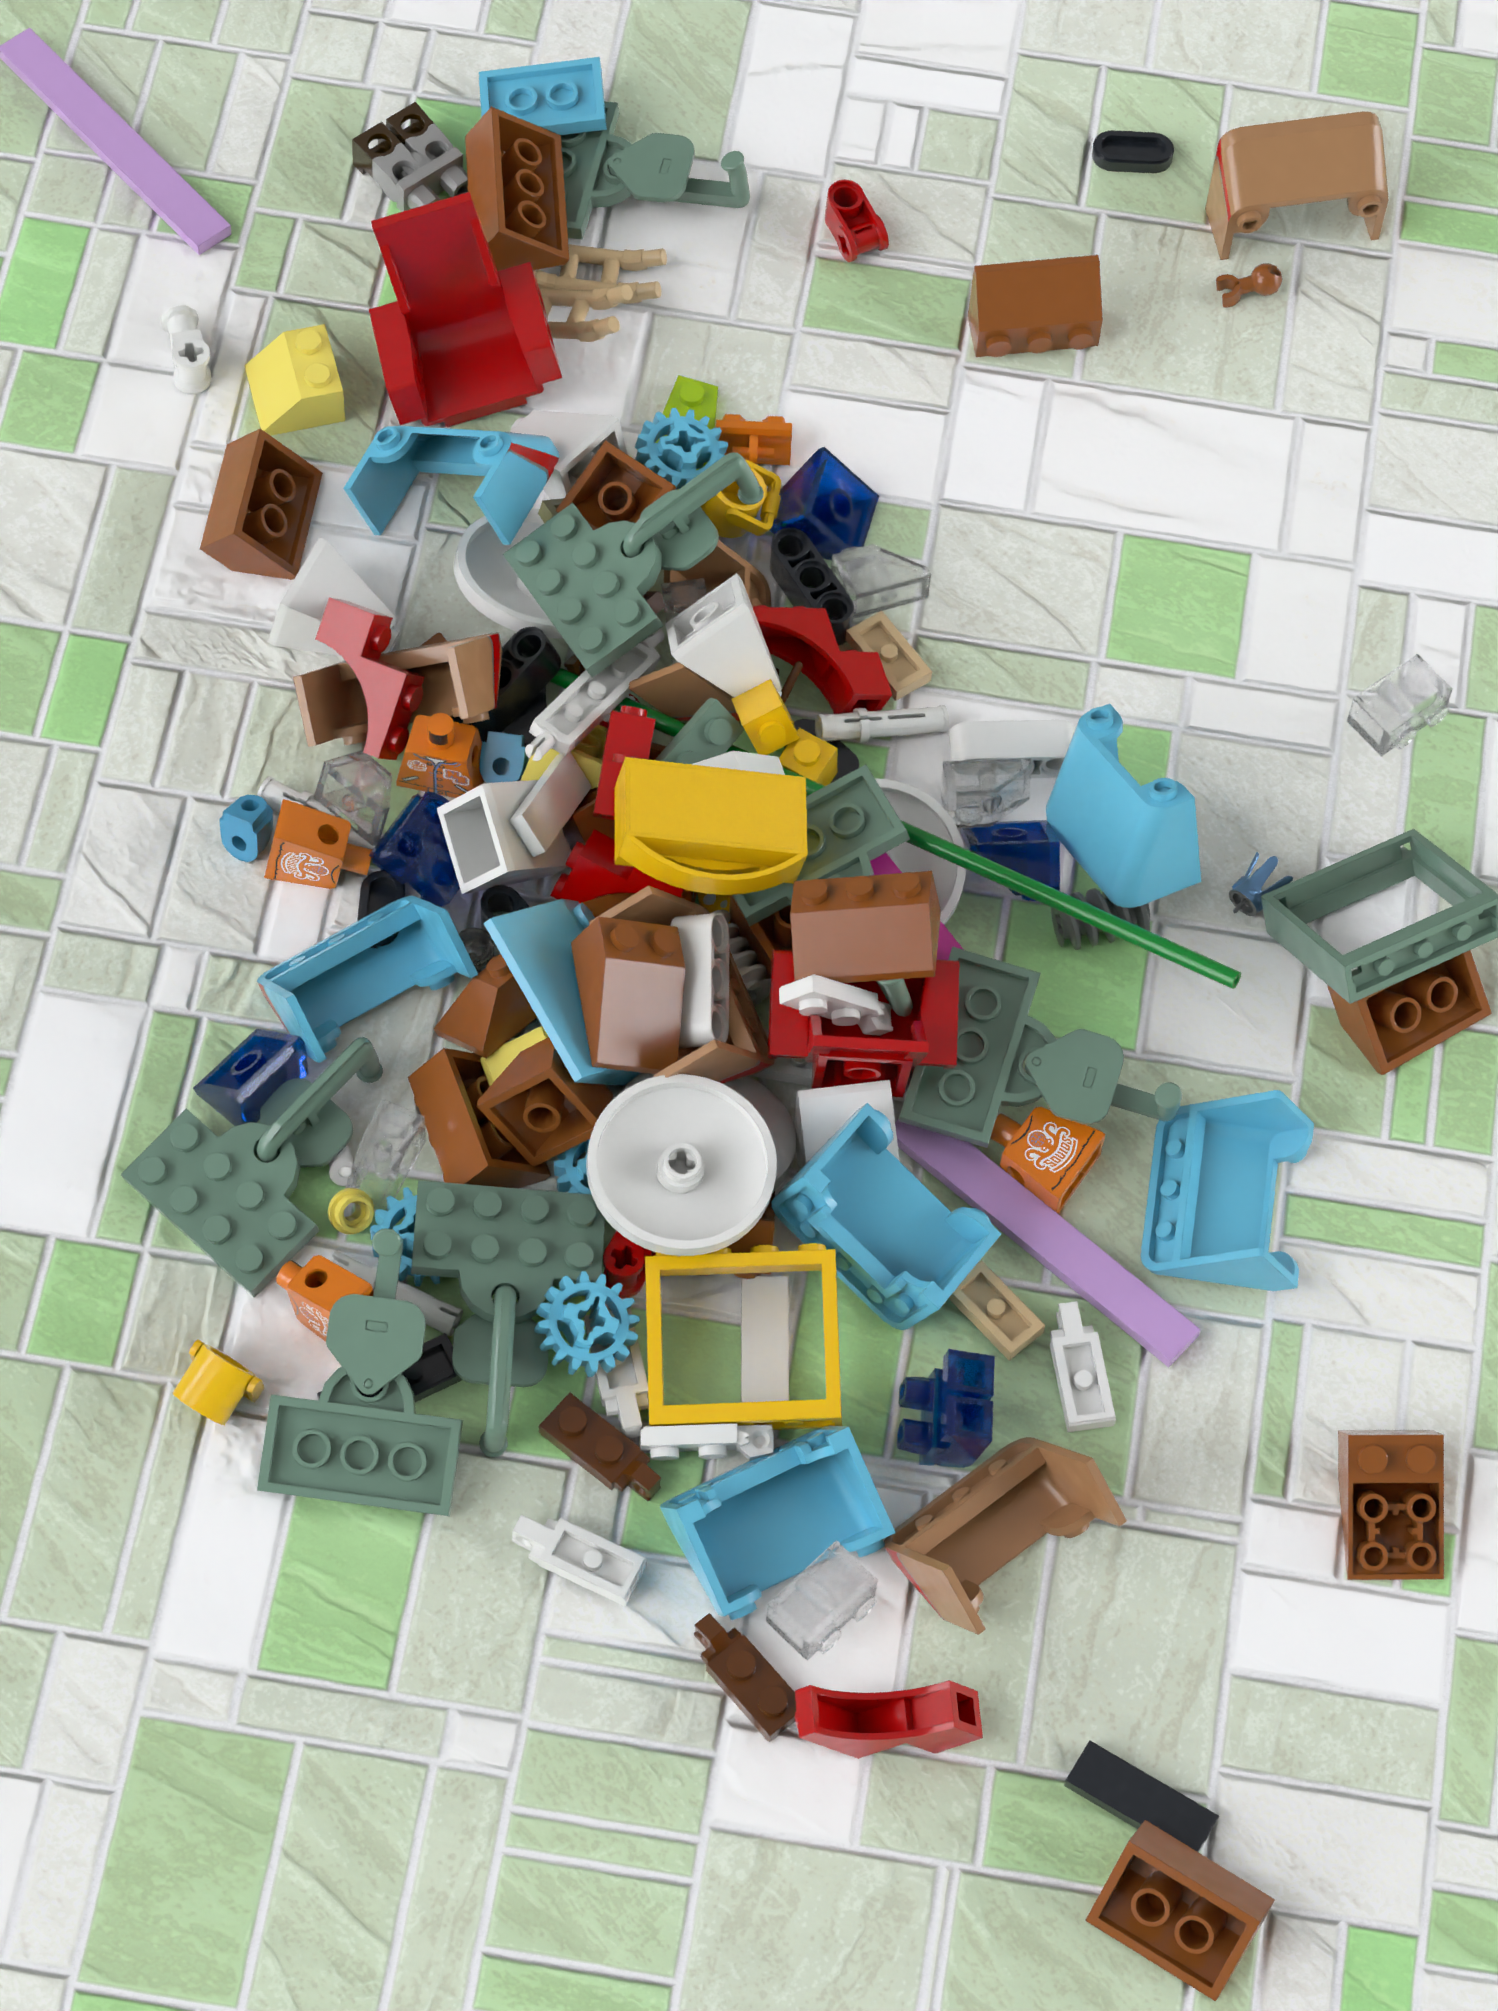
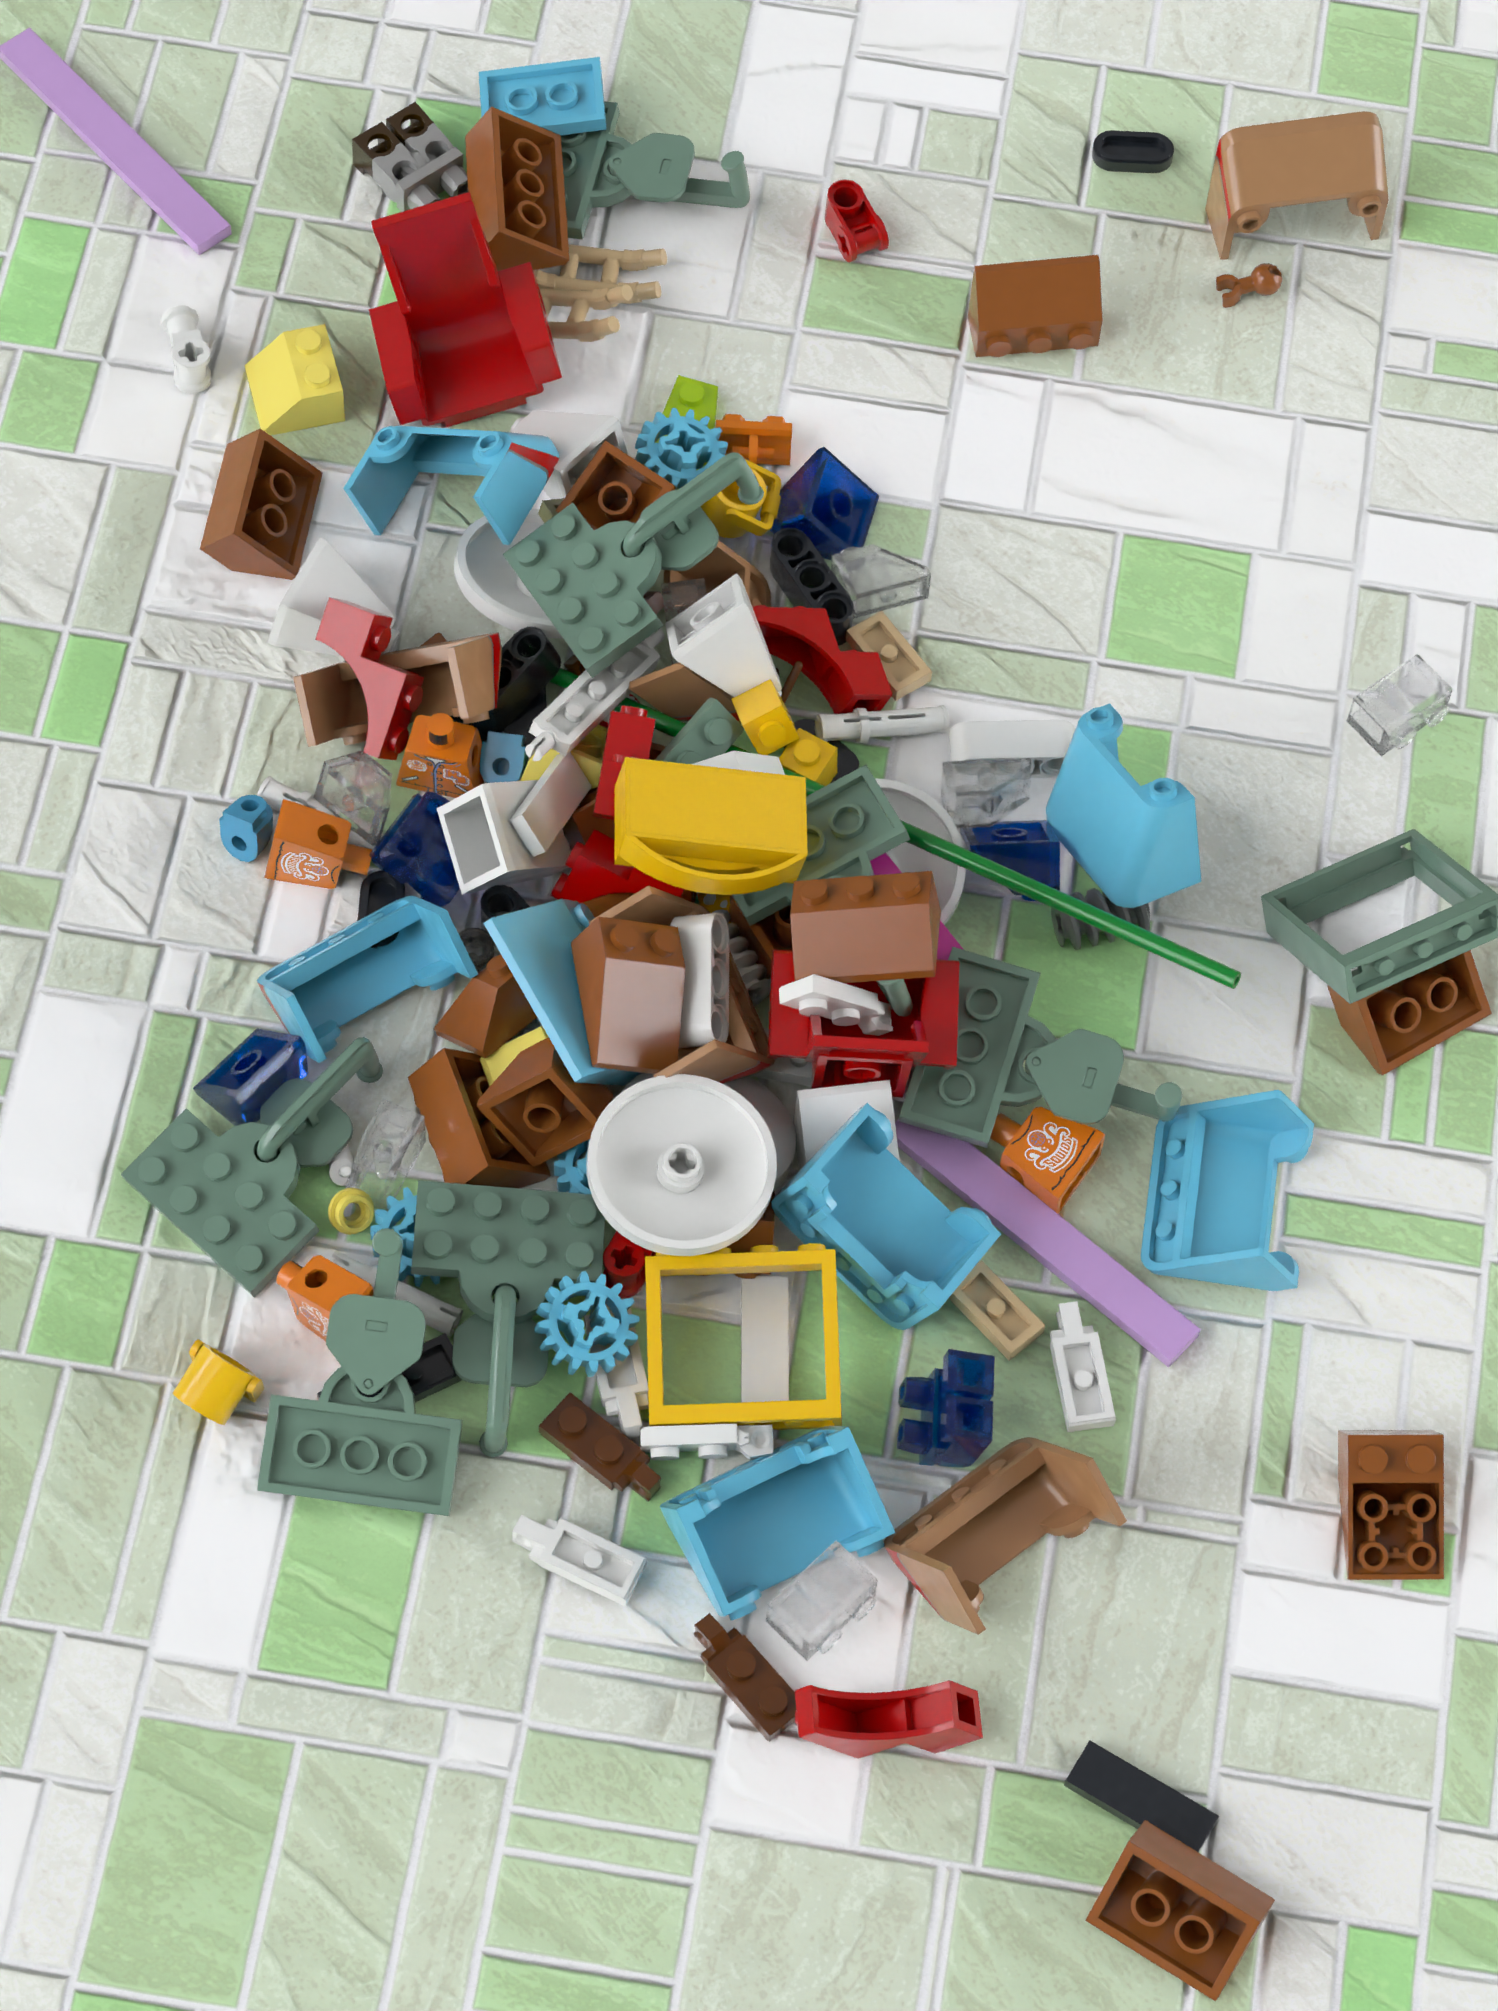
flat silver piece [1229,852,1293,916] -> none

